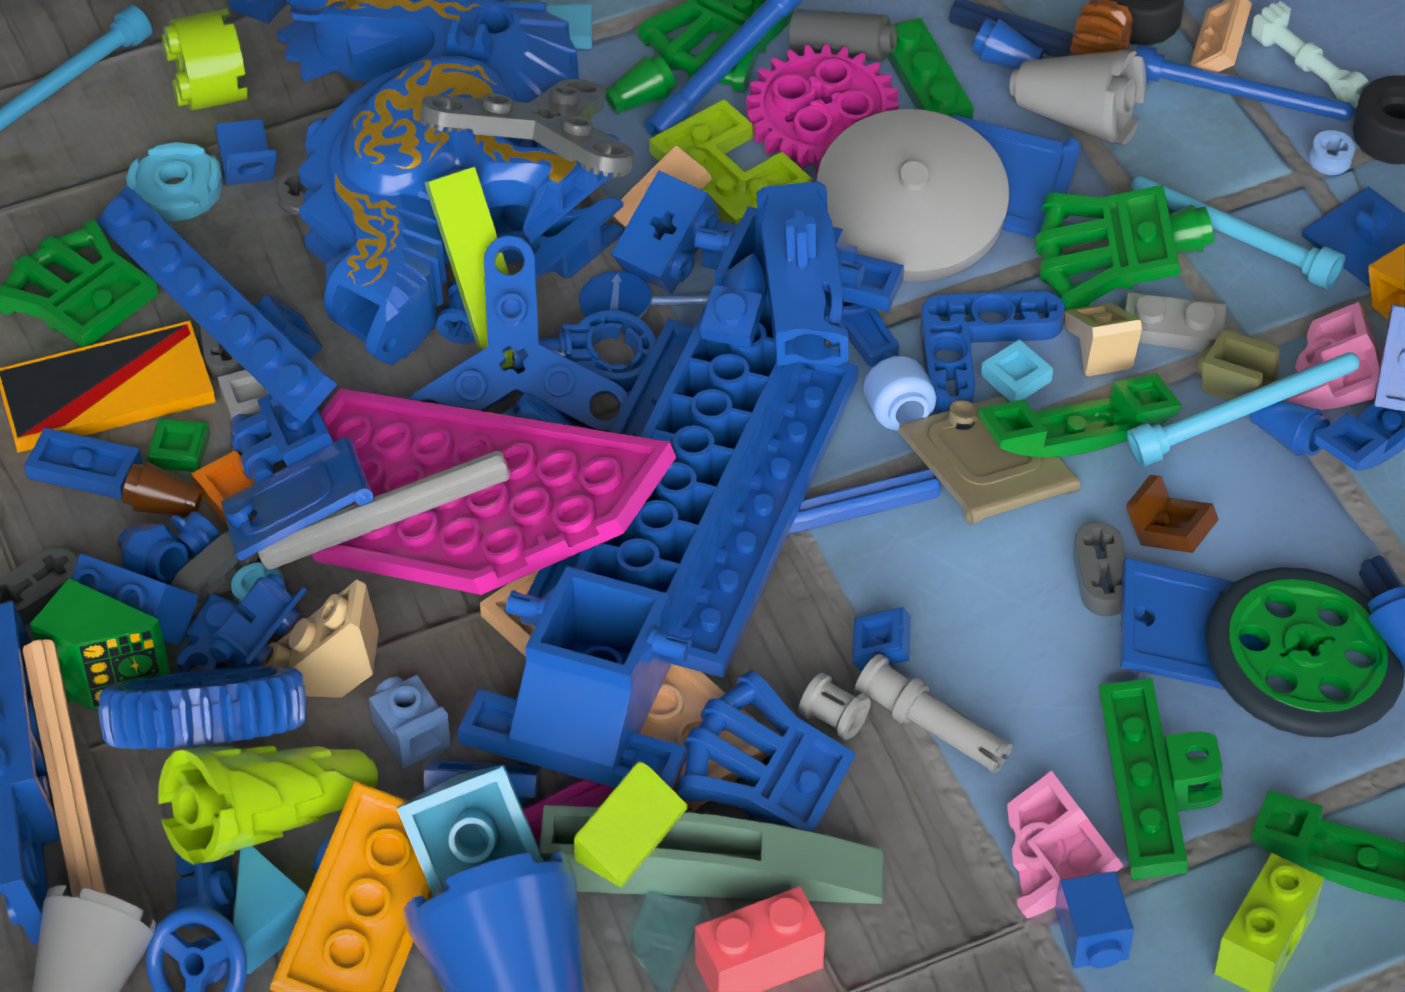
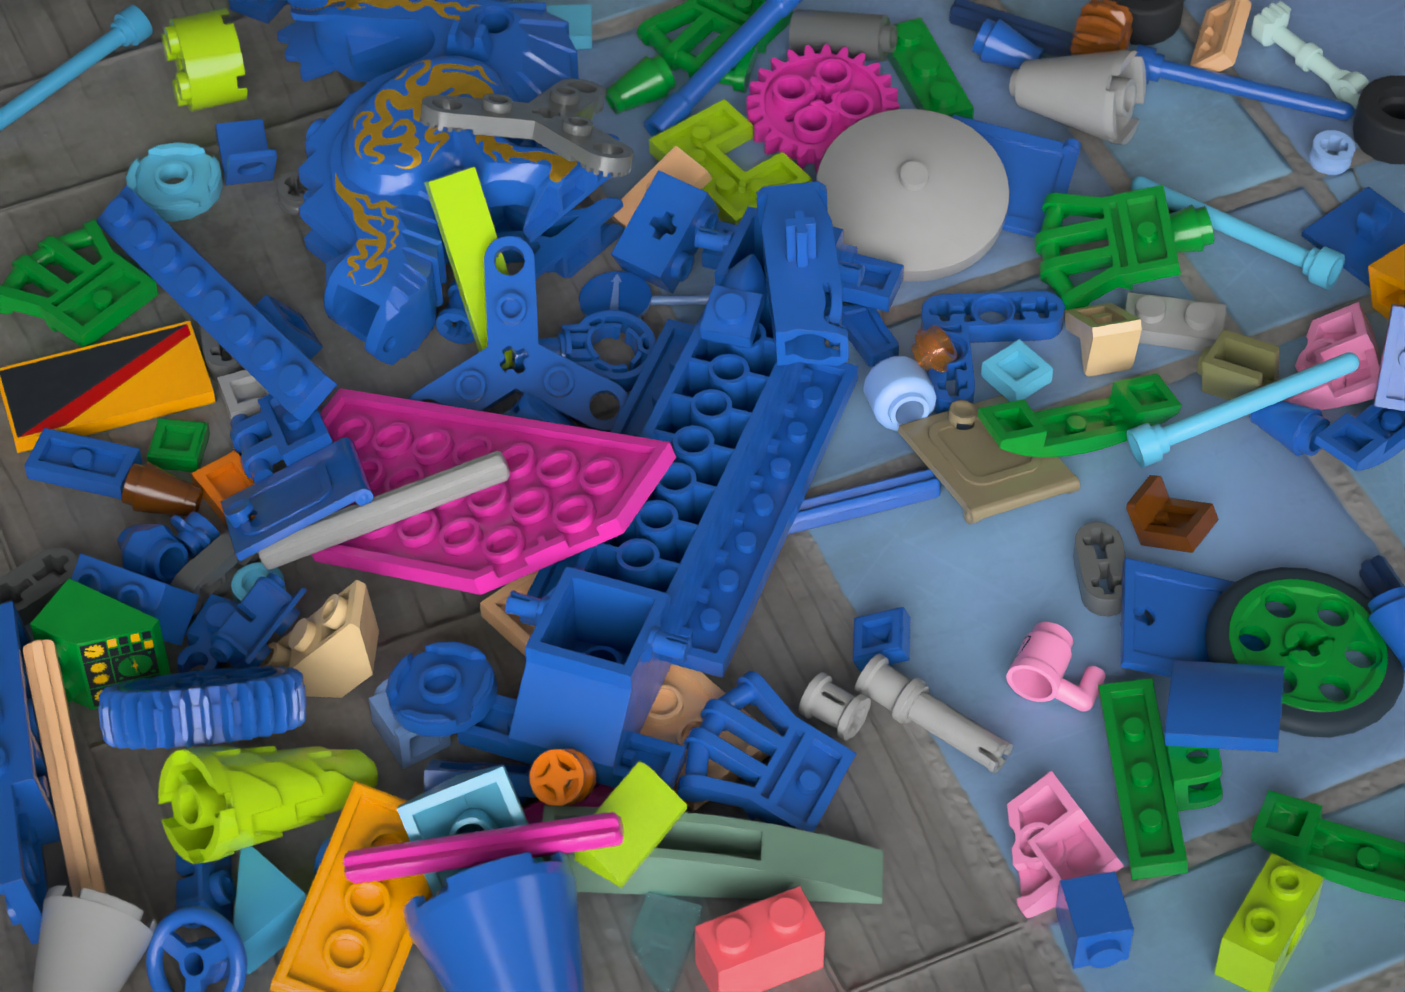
none -> dark pink axle [344,812,624,884]
none -> blue tile [386,642,498,737]
none -> orange wheel [530,749,596,806]
none -> clear orange plate [912,325,957,373]
none -> bright pink piece [1006,622,1106,712]
none -> blue slope [1165,660,1285,752]

